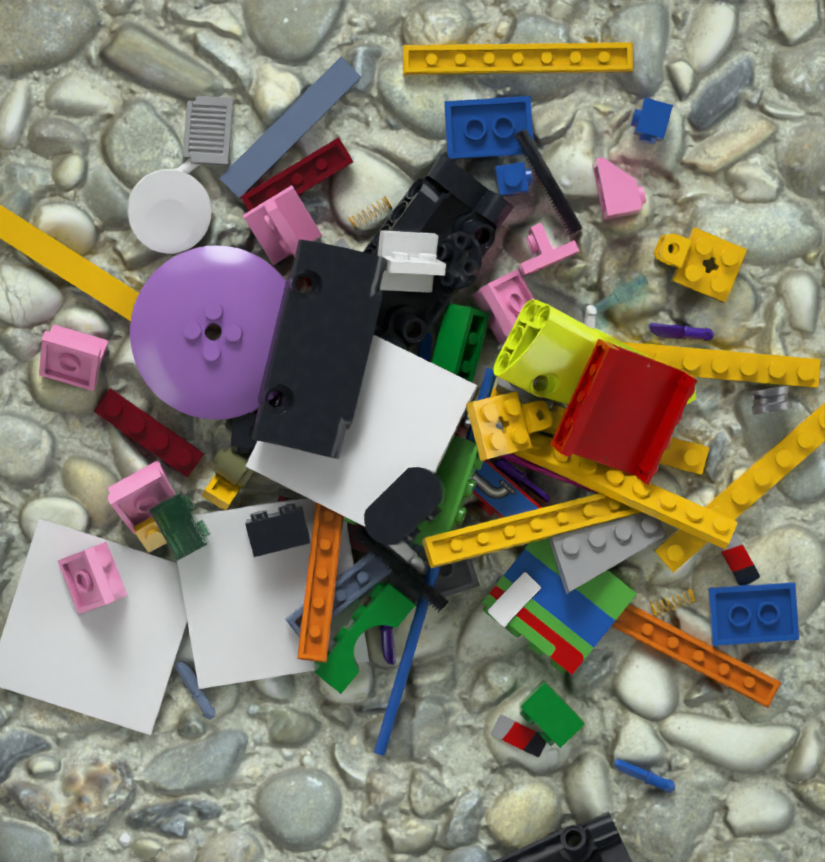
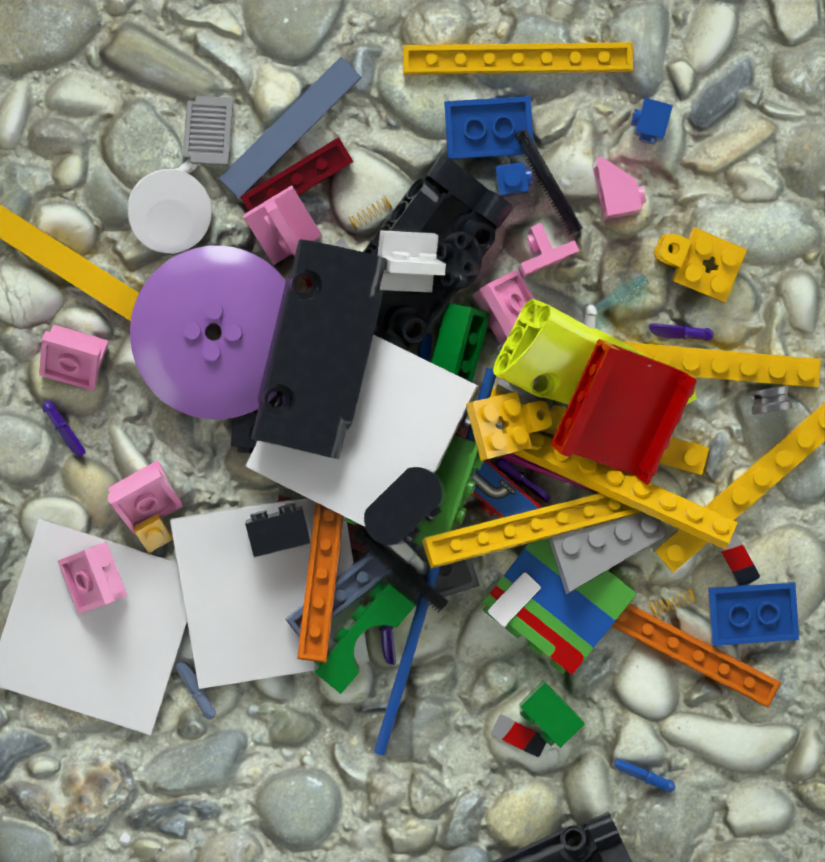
dark red plate [94,388,205,478] -> none
clear green brick [149,490,211,561] -> none
yellow plate [202,473,241,510] -> none
olive brick [212,447,255,488] -> none
none -> dark purple piece [42,400,86,456]

